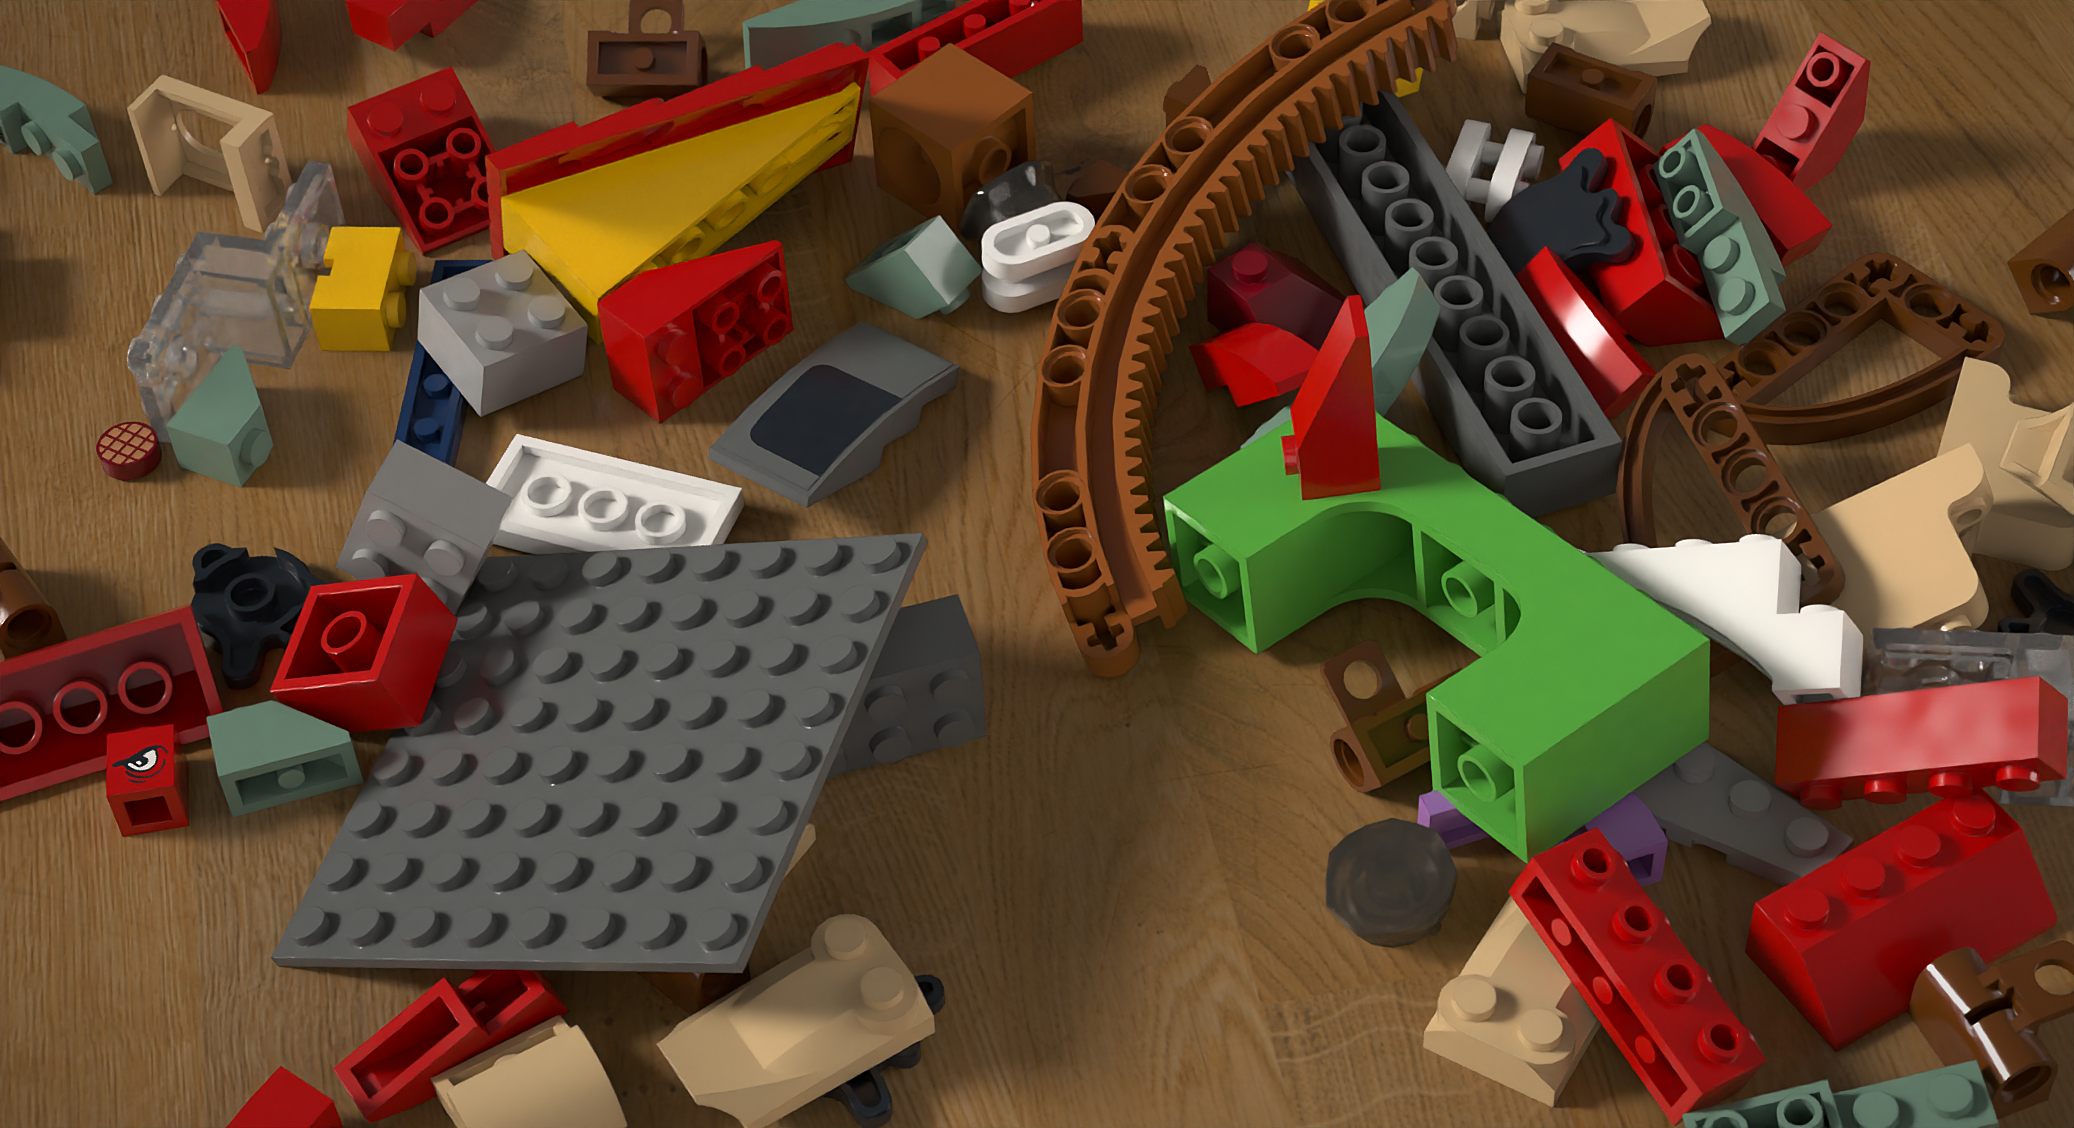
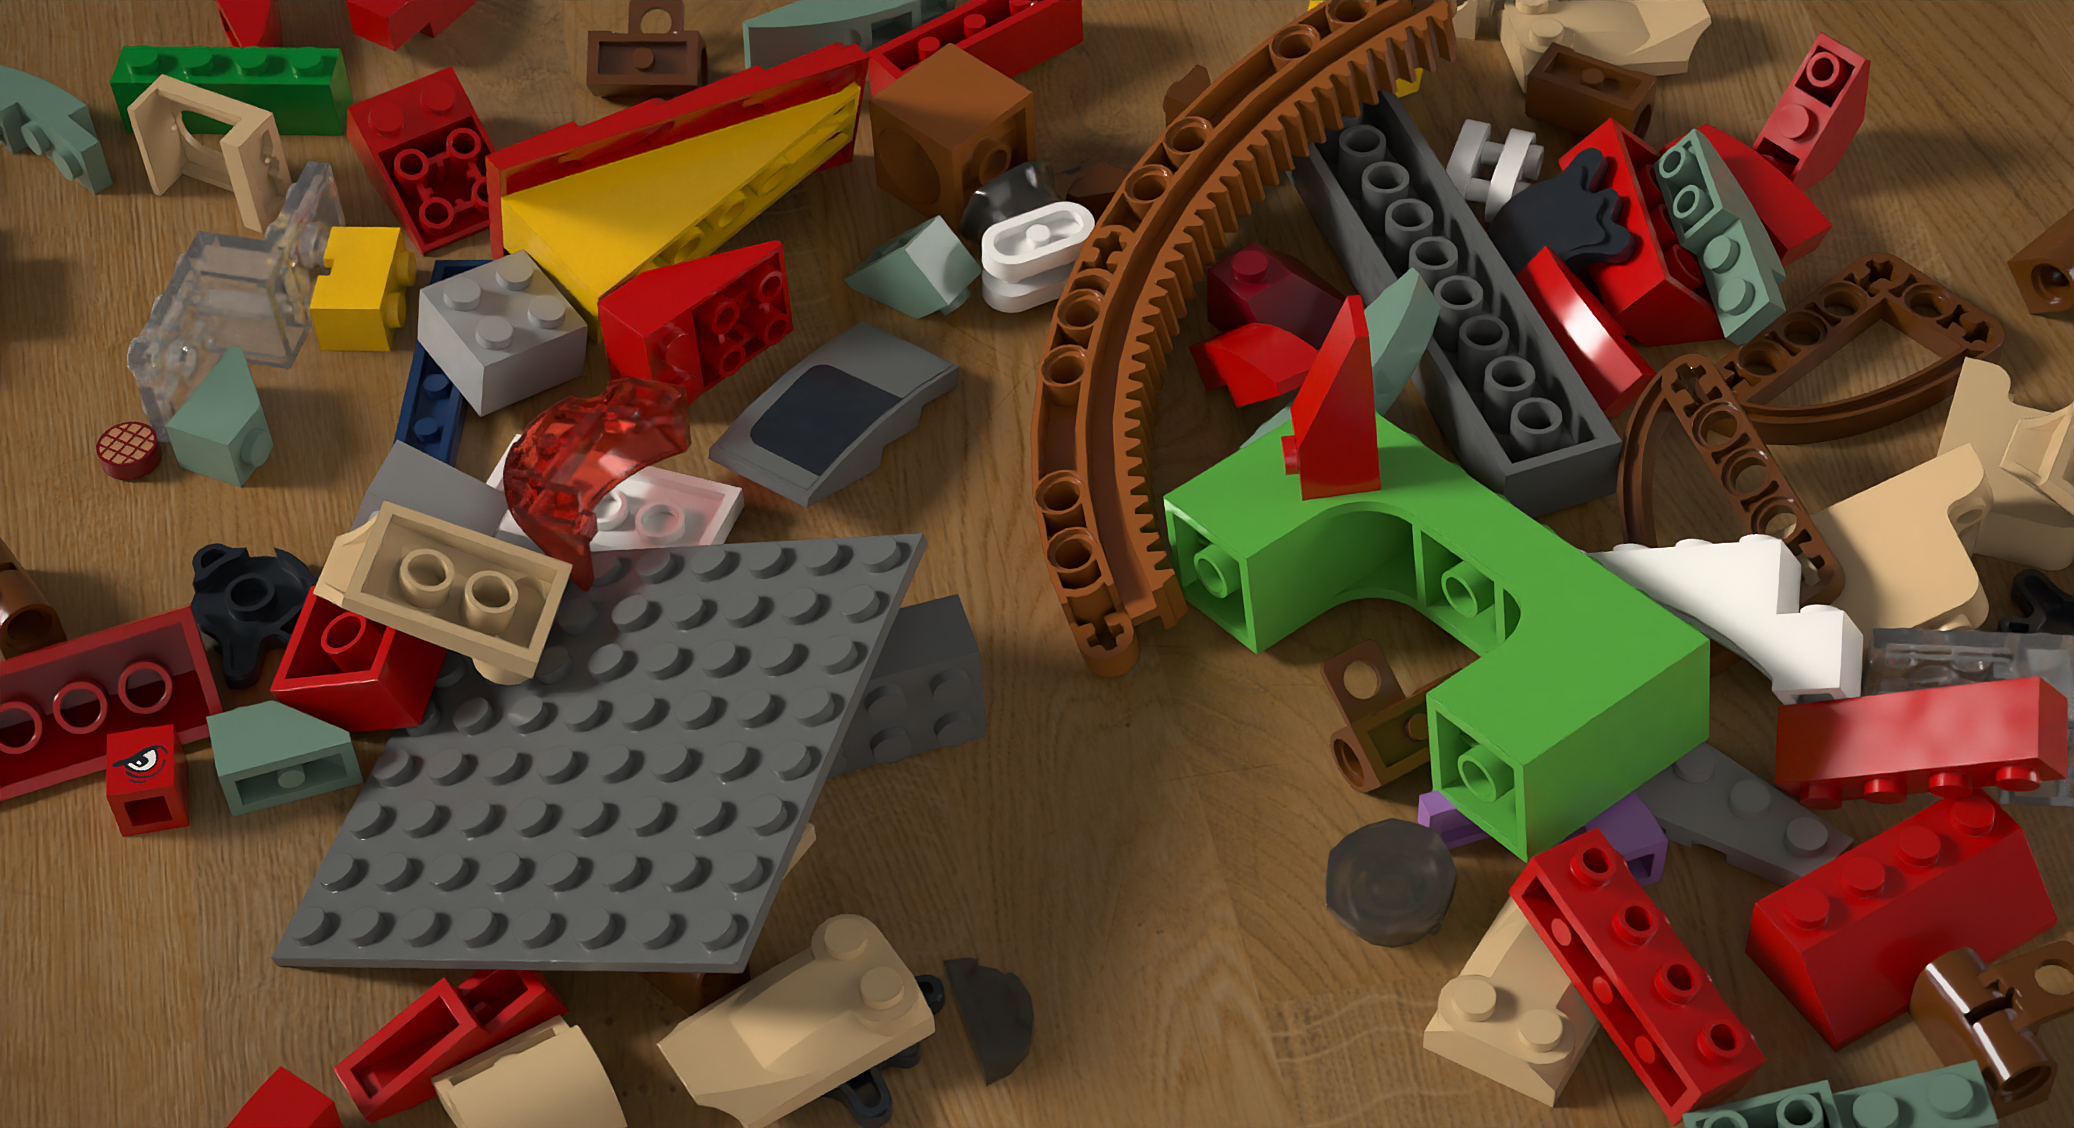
none -> green brick [110,45,353,136]
none -> tan slope [313,500,573,685]
none -> clear red windscreen [503,376,692,592]
none -> clear smoke tile [943,957,1035,1086]

